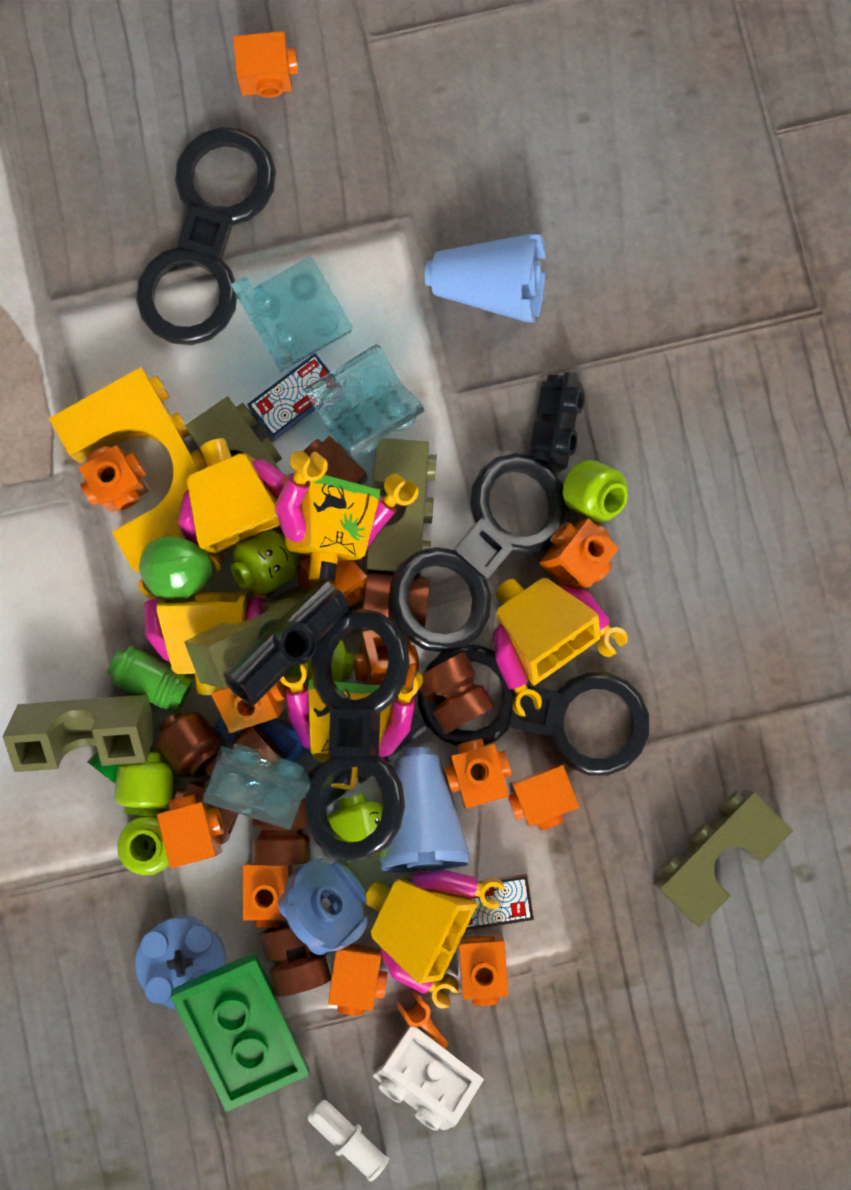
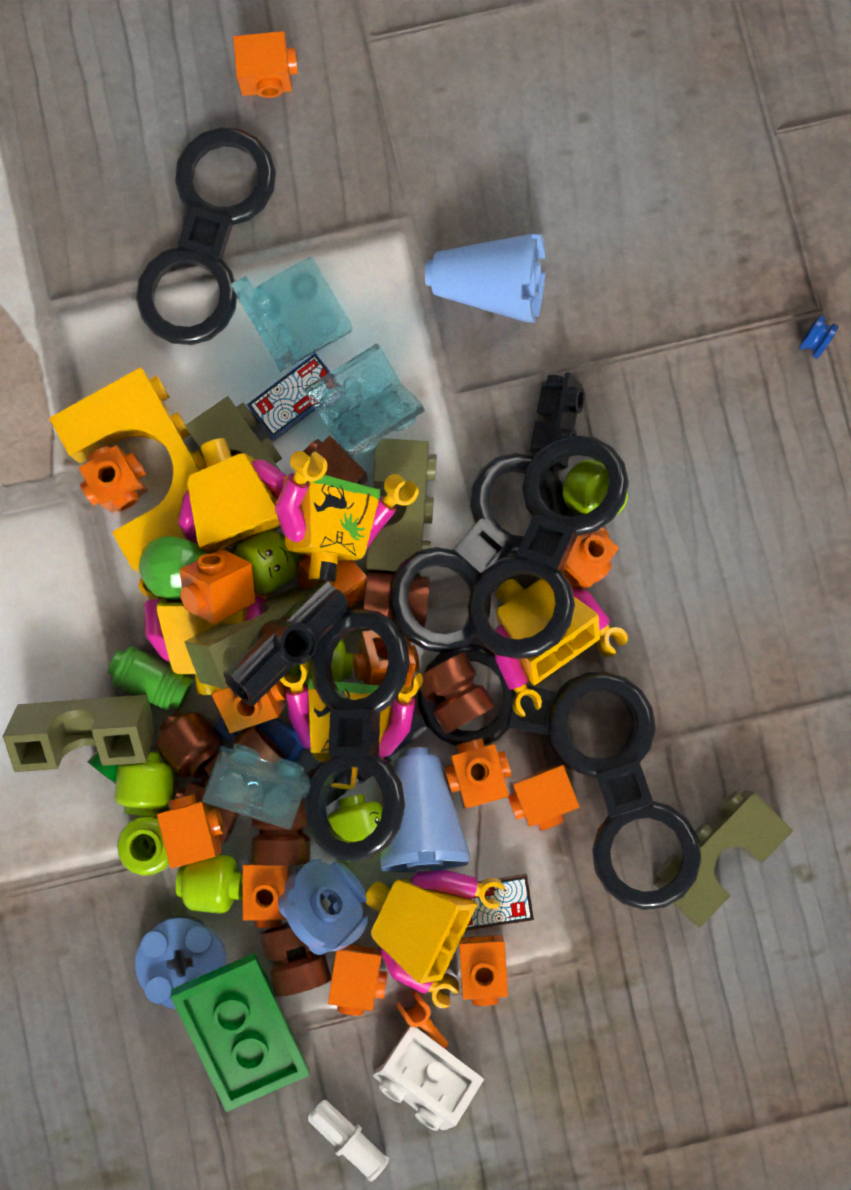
none -> lime head [176,854,243,914]
none -> orange brick [179,549,256,624]
none -> black bar [468,435,629,660]
none -> black bar [548,672,702,910]
none -> blue bush [798,314,839,359]

